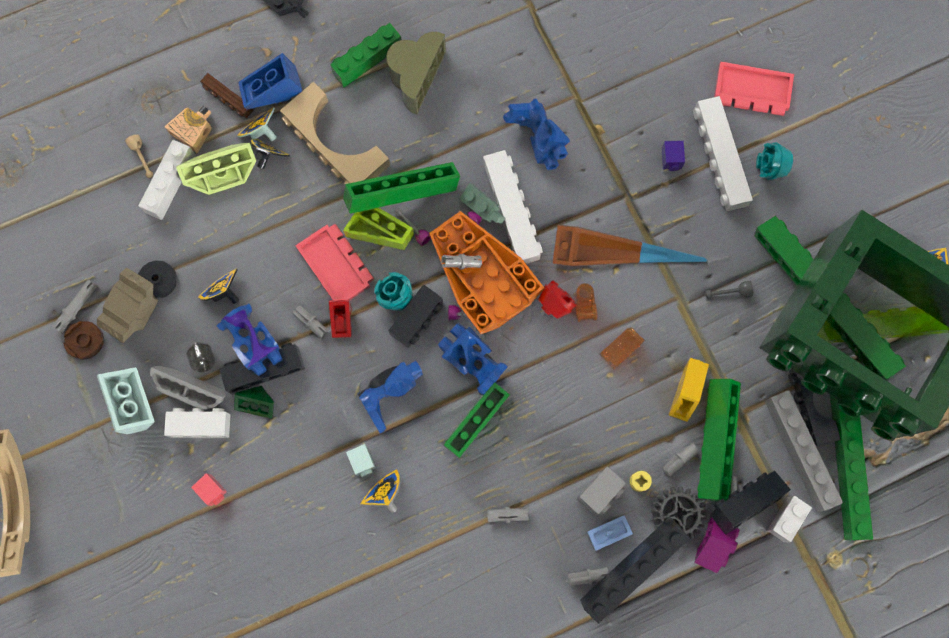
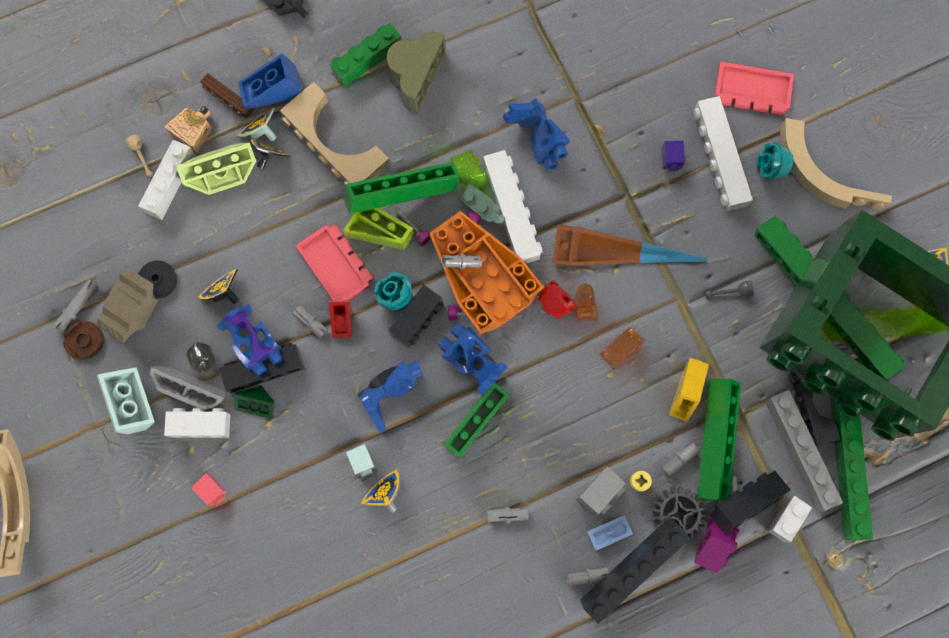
none -> clear neon green slope [450,150,488,191]
none -> tan arch [780,118,892,210]

